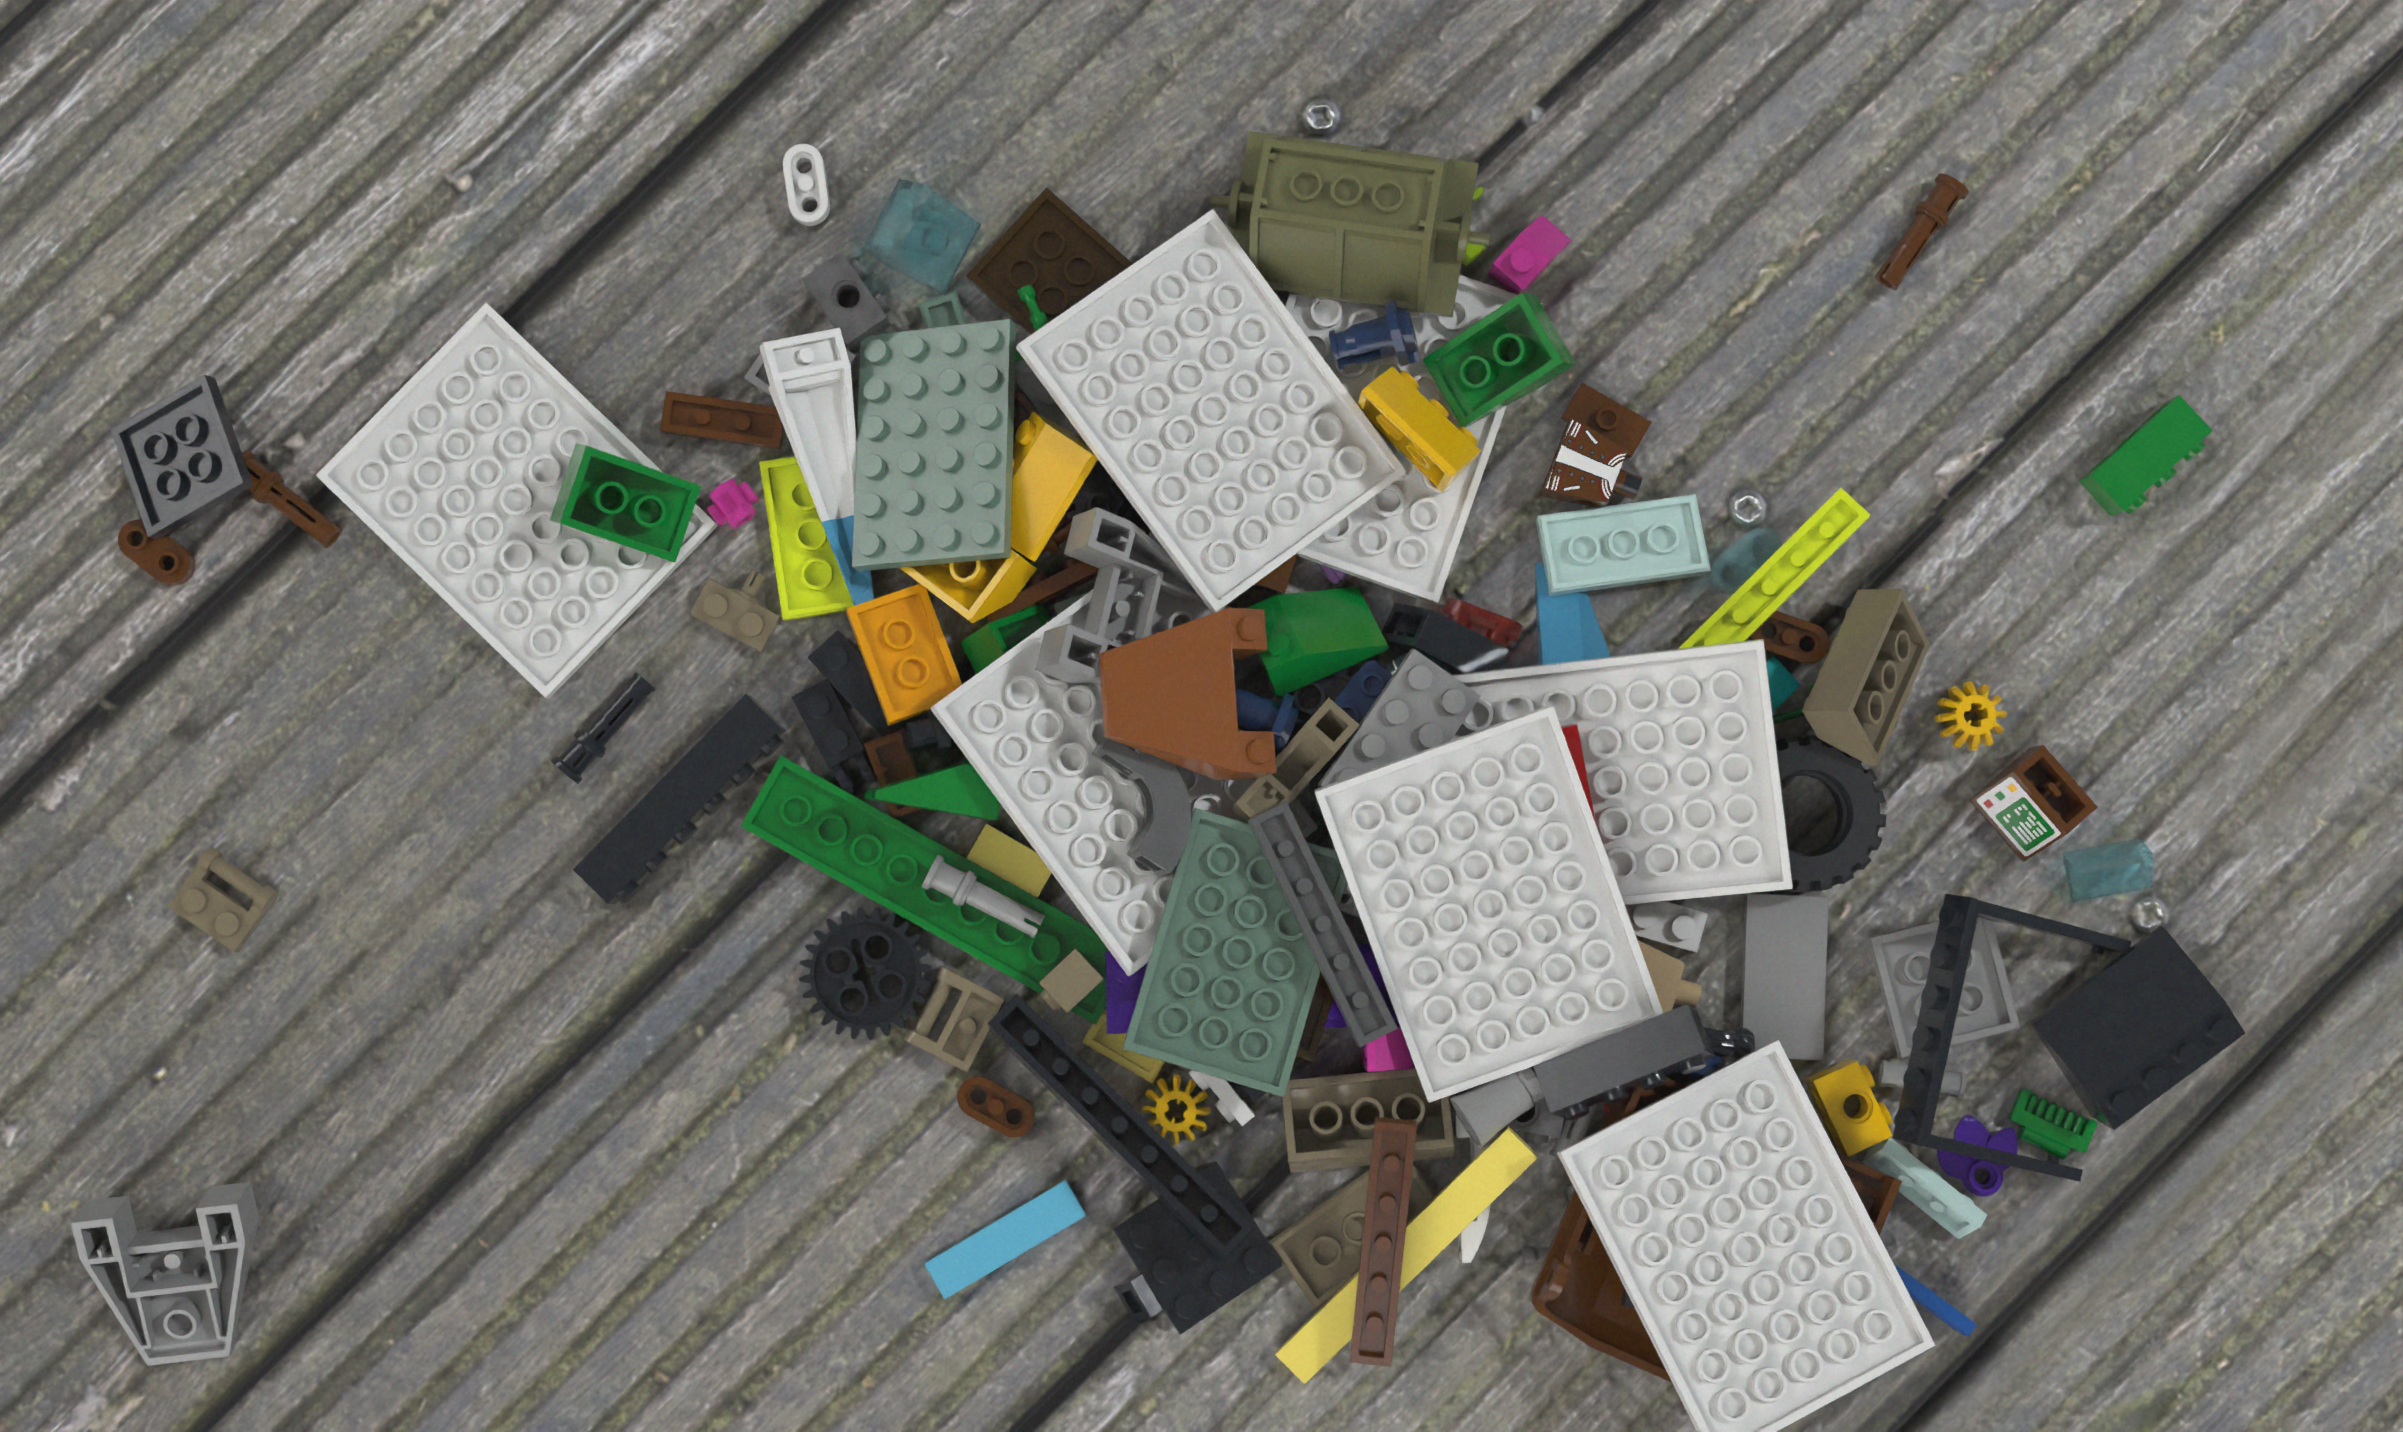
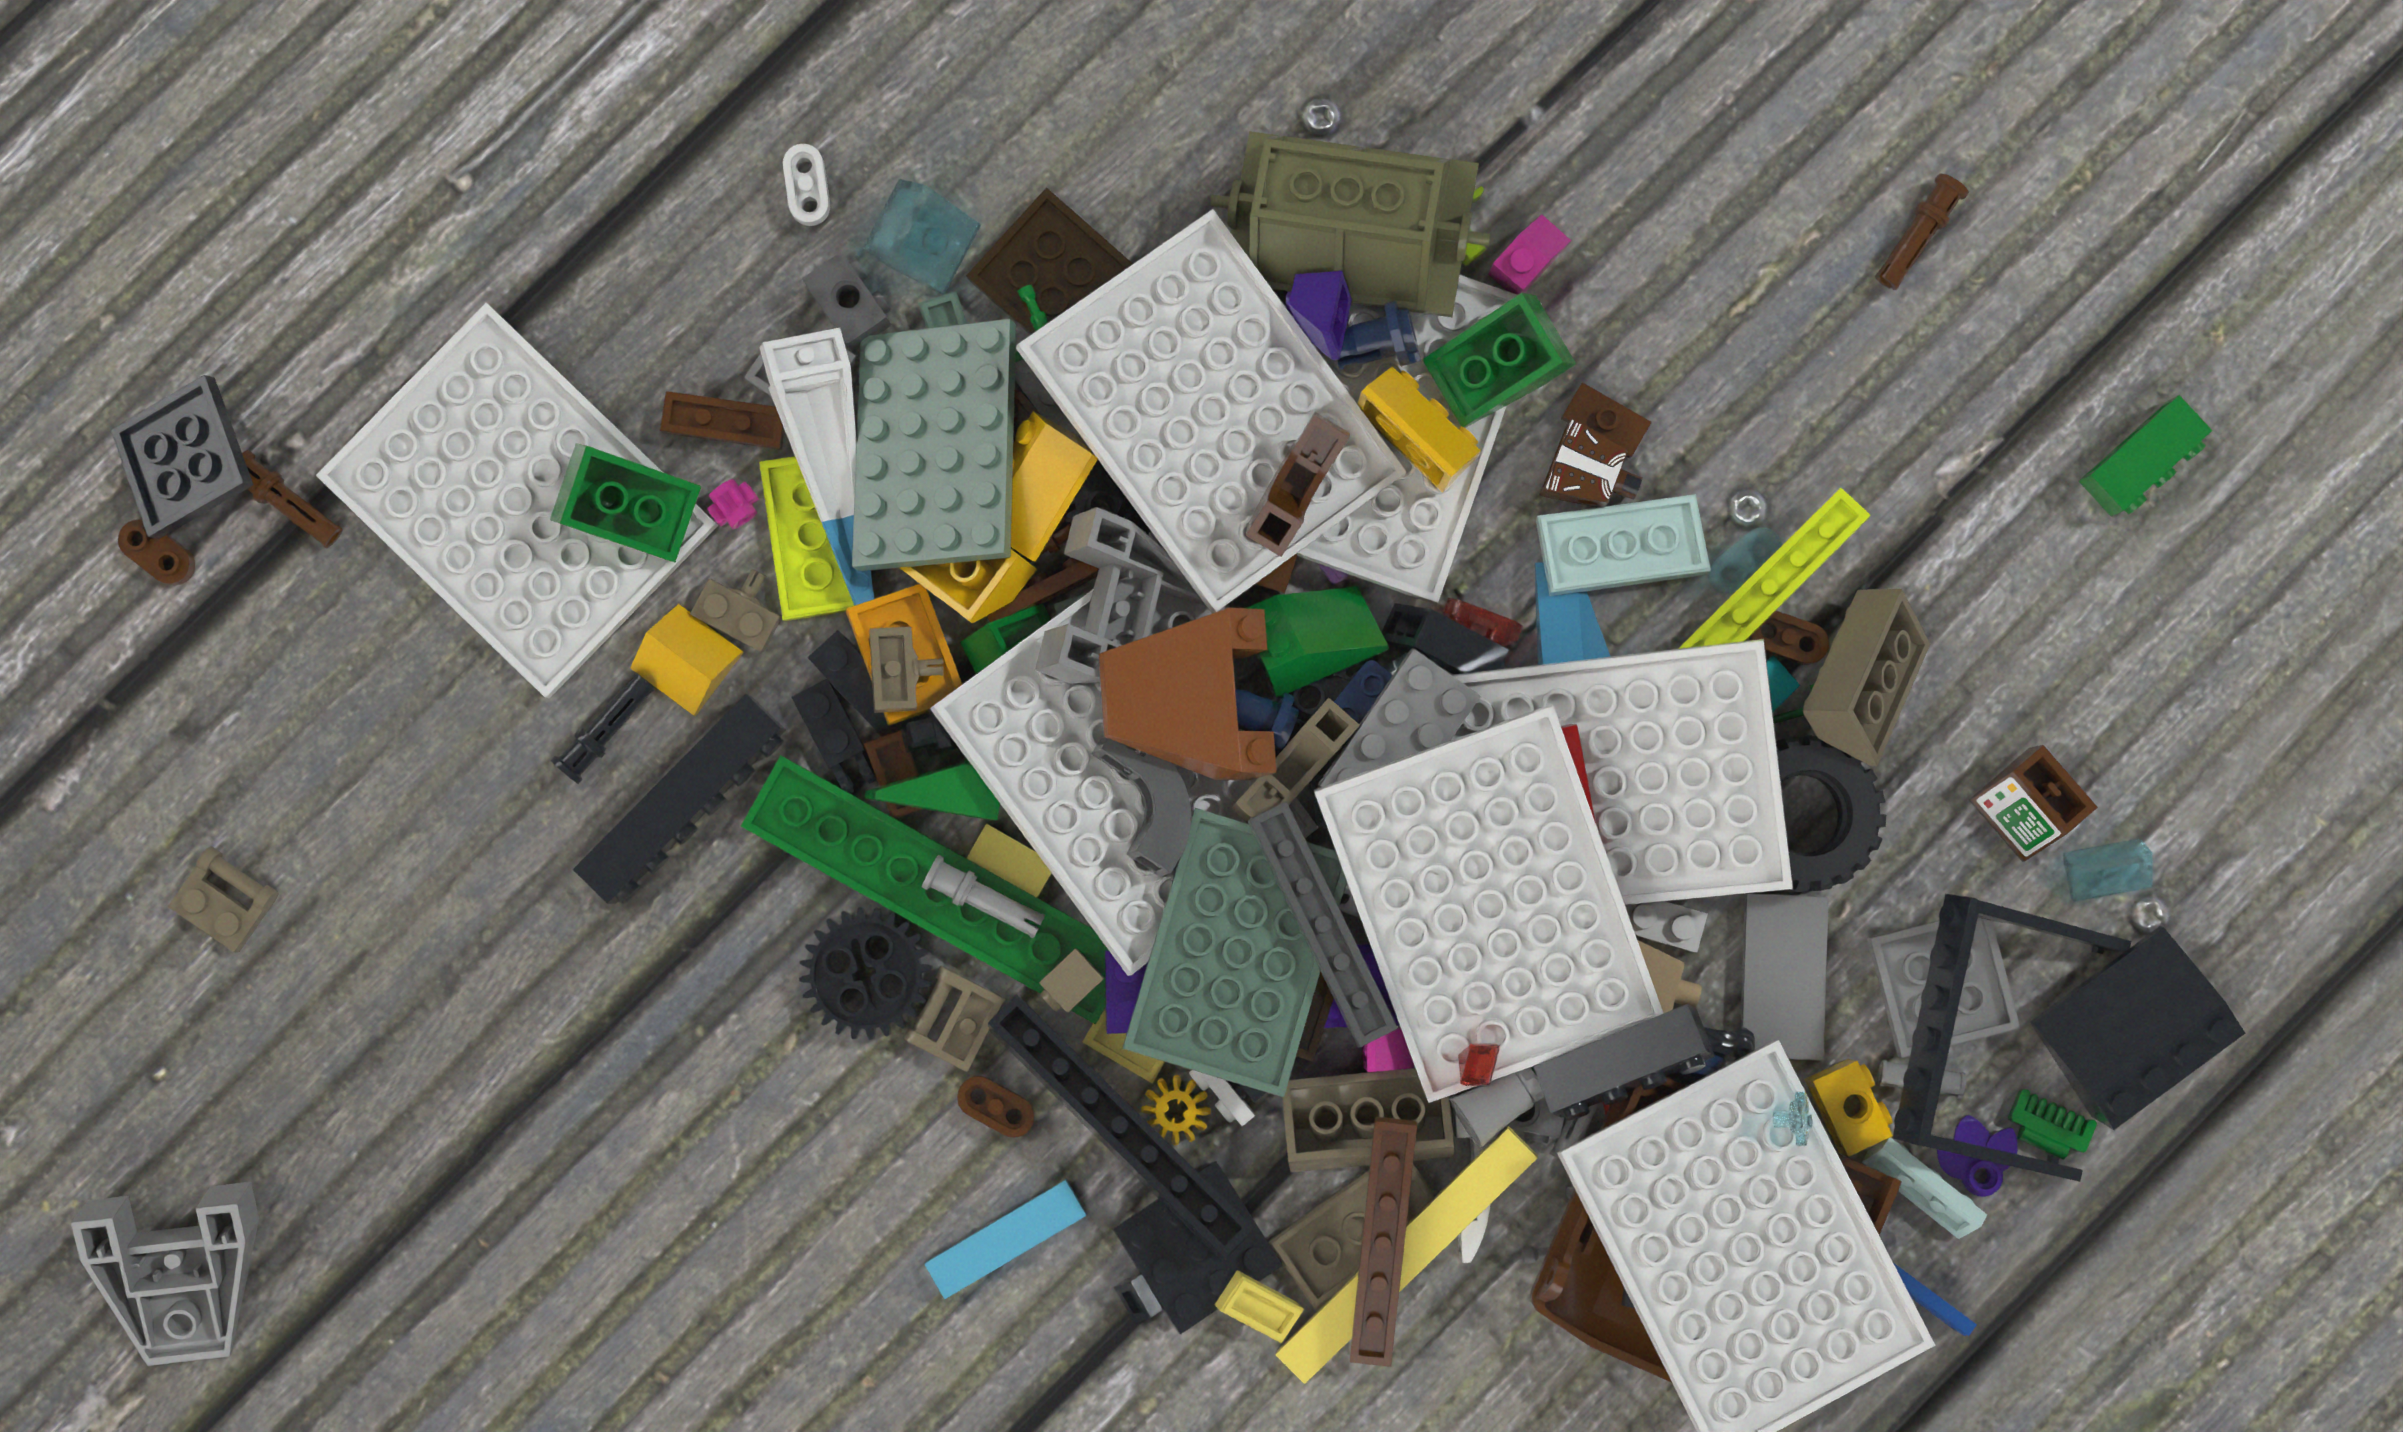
yellow gear [1934,681,2007,751] -> none
none -> yellow slope [630,604,744,717]
none -> dark tan plate [869,627,943,713]
none -> light yellow tile [1215,1270,1304,1343]
none -> reddish brown arch [1245,412,1350,557]
none -> dark purple slope [1286,271,1352,360]
none -> clear red slope [1458,1043,1500,1086]
none -> clear light blue plant [1773,1092,1813,1146]

